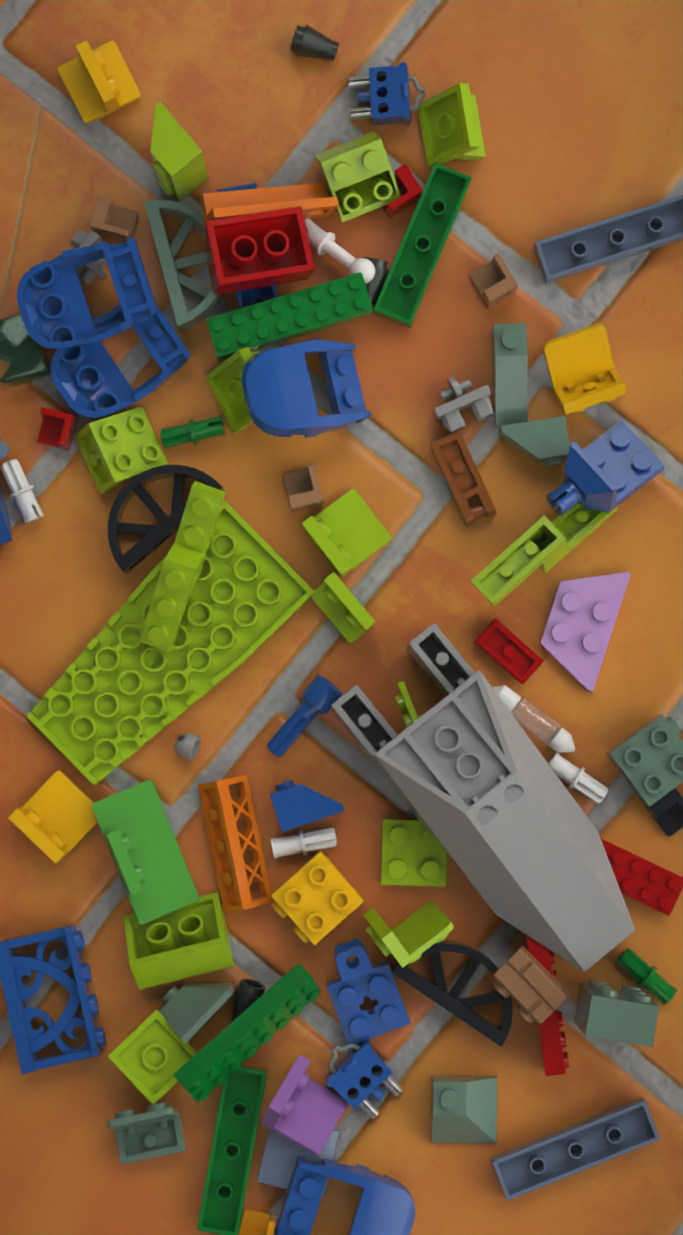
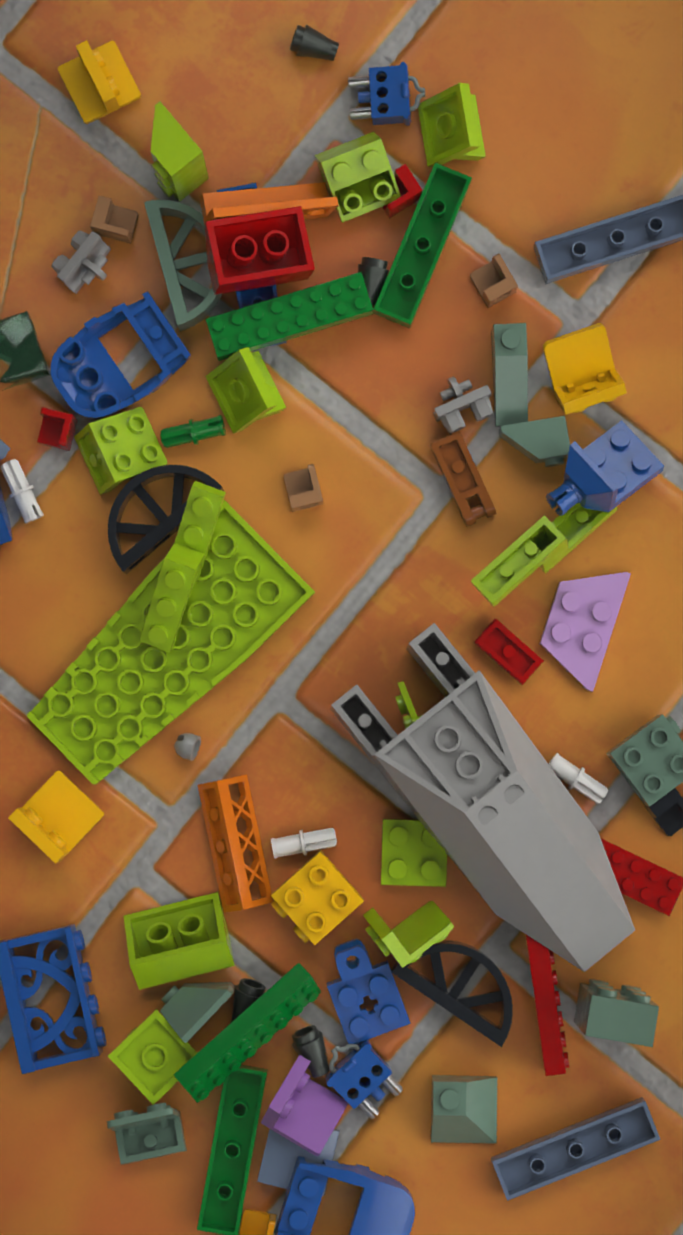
blue slope [17,237,160,349] -> none
bright green bracket [91,780,199,925] -> none
blue slope [242,339,371,438] -> none
blue piece [267,674,343,757] -> none
blue slope [270,780,345,832] -> none
lime bracket [302,489,391,578] -> none
white pin [304,218,375,284] -> none
lime bracket [311,572,376,643] -> none
clear piece [492,685,575,753] -> none
medium nougat brick [492,945,569,1025] -> none
green axle [617,948,677,1005] -> none
none -> pearl dark grey cone [292,1025,330,1078]

